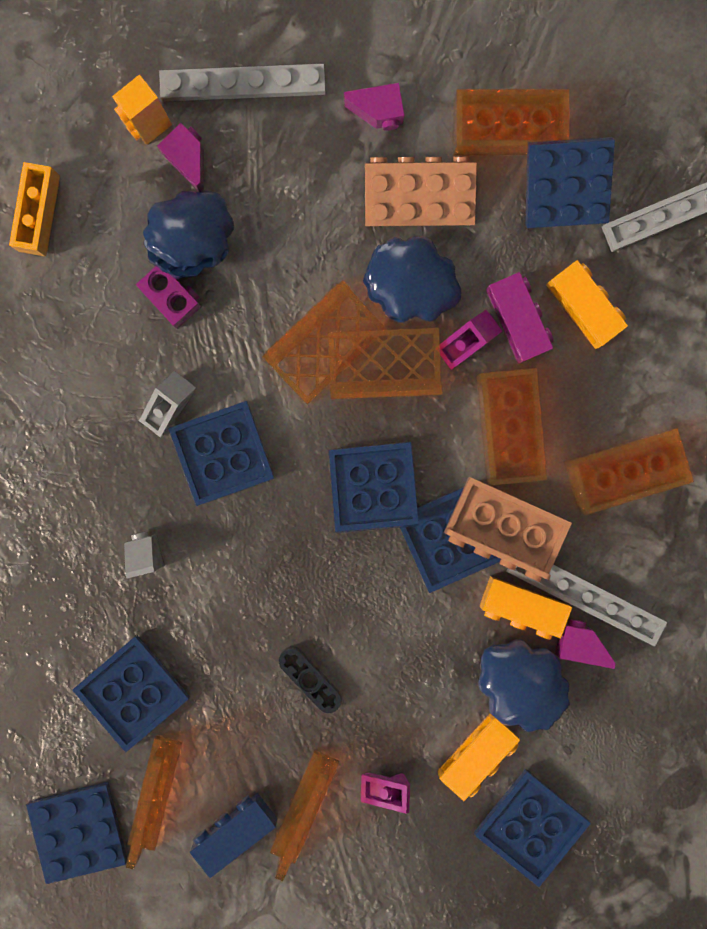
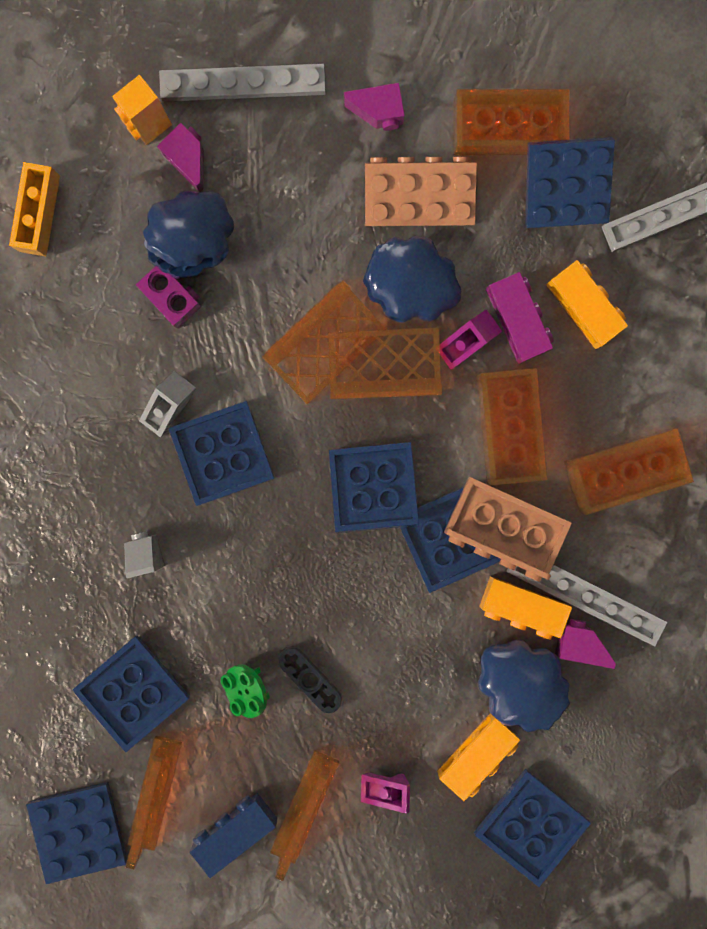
none -> green plate [221,664,270,718]

